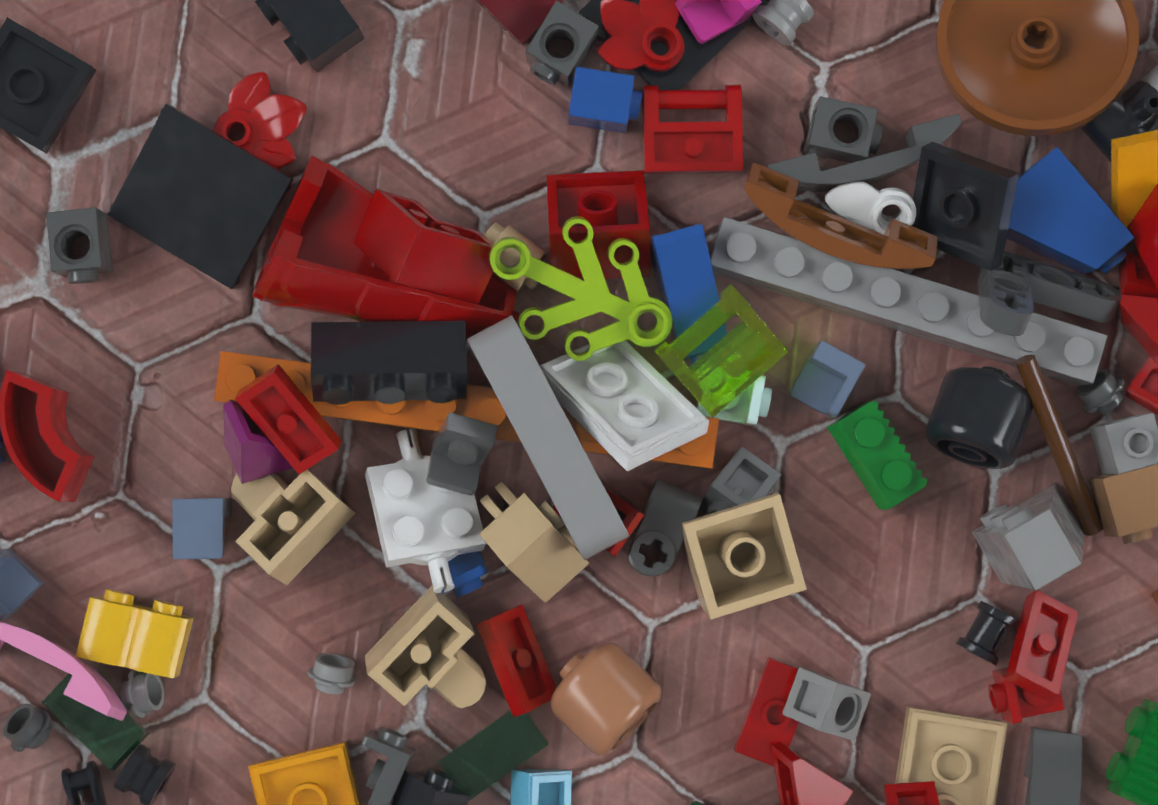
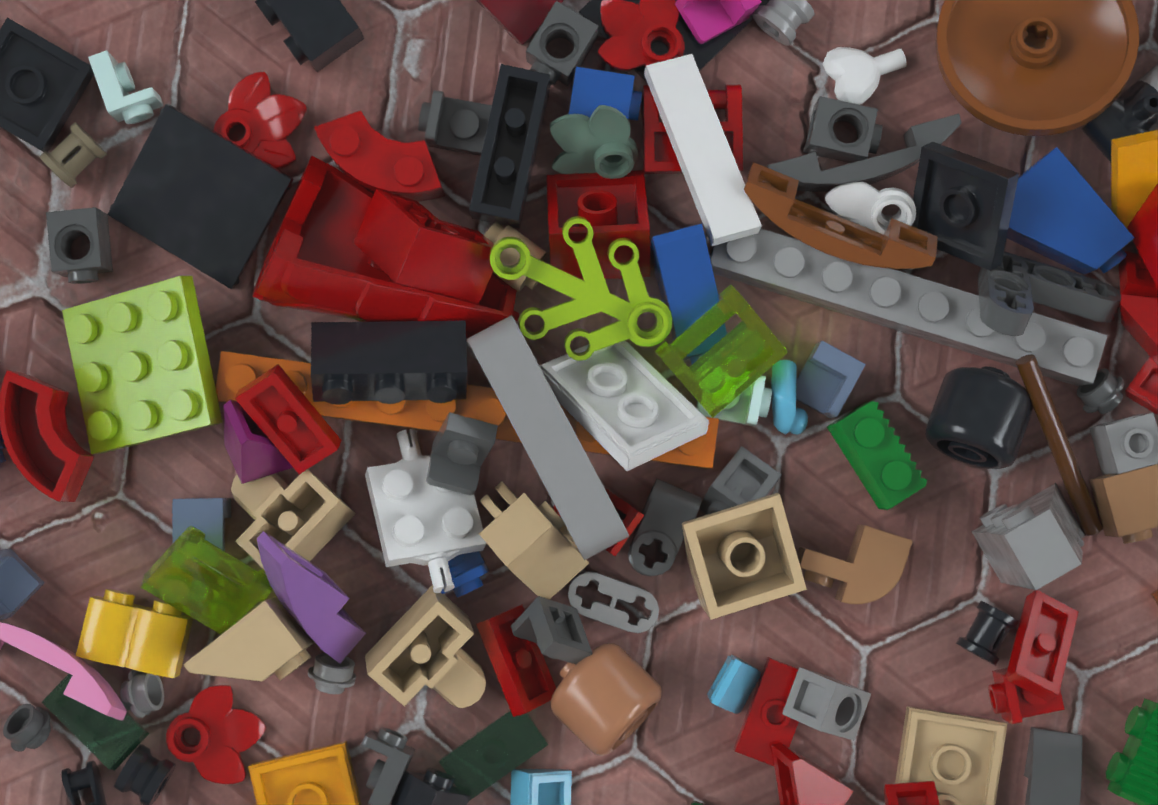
none -> dark tan bush [40,122,107,188]
none -> lime plate [62,276,223,454]
none -> light aqua bracket [88,50,163,124]
none -> clear neon green plate [141,525,273,635]
none -> red plate [166,685,267,784]
none -> tan slope [183,596,315,682]
none -> medium lavender slope [257,531,366,664]
none -> red brick [314,110,445,201]
none -> dark grey bracket [418,90,492,156]
none -> black brick [469,64,551,229]
none -> dark grey bracket [511,596,593,665]
none -> sand green plate [550,105,638,179]
none -> light grey beam [568,571,659,633]
none -> white tile [644,54,762,246]
none -> medium azure slope [707,654,761,714]
none -> medium azure arm [771,360,808,435]
none -> medium nougat brick [797,524,913,604]
none -> white rock [823,47,907,105]

